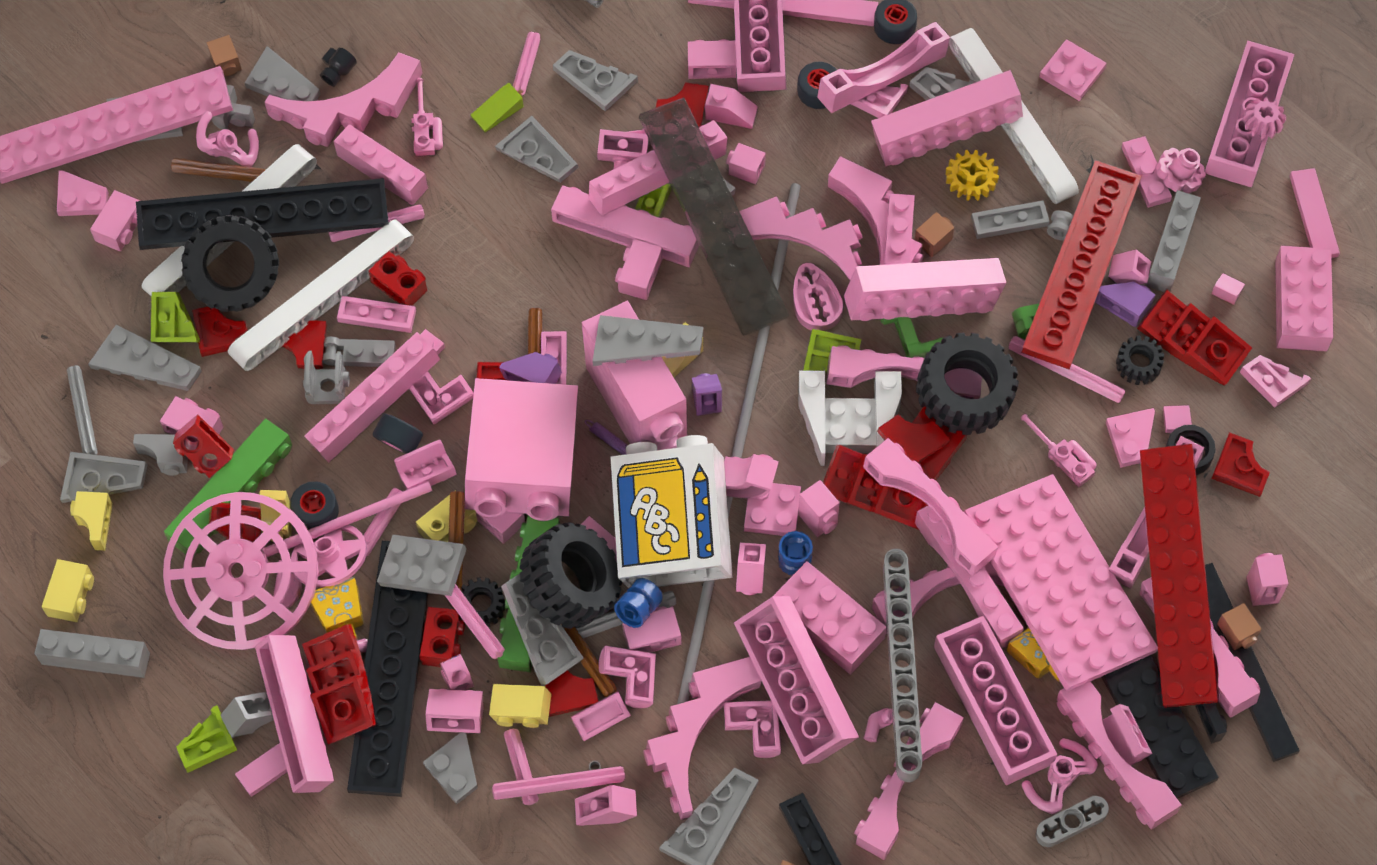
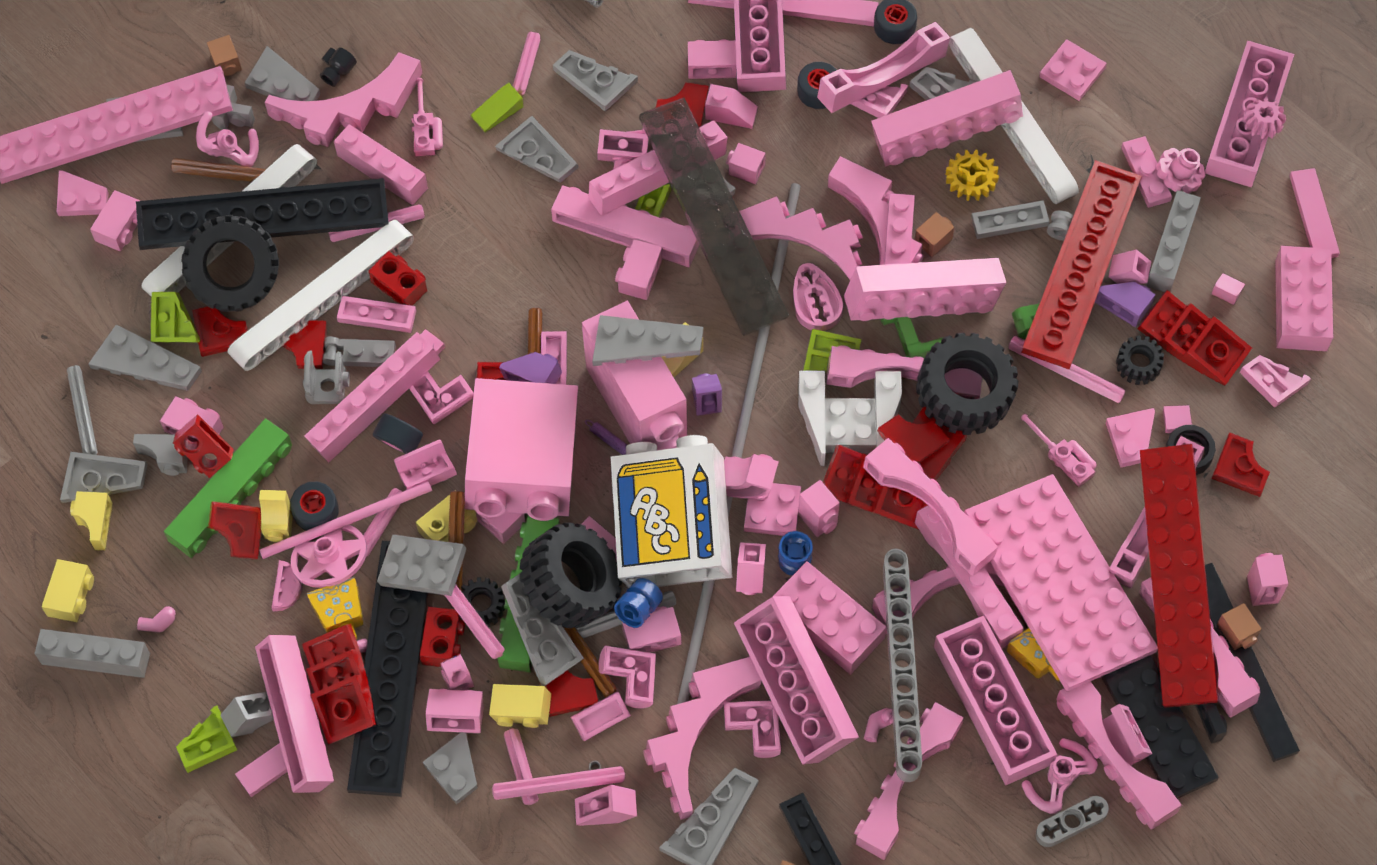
bright pink dish [163,492,318,650] -> none
none -> bright pink arm [137,606,176,633]

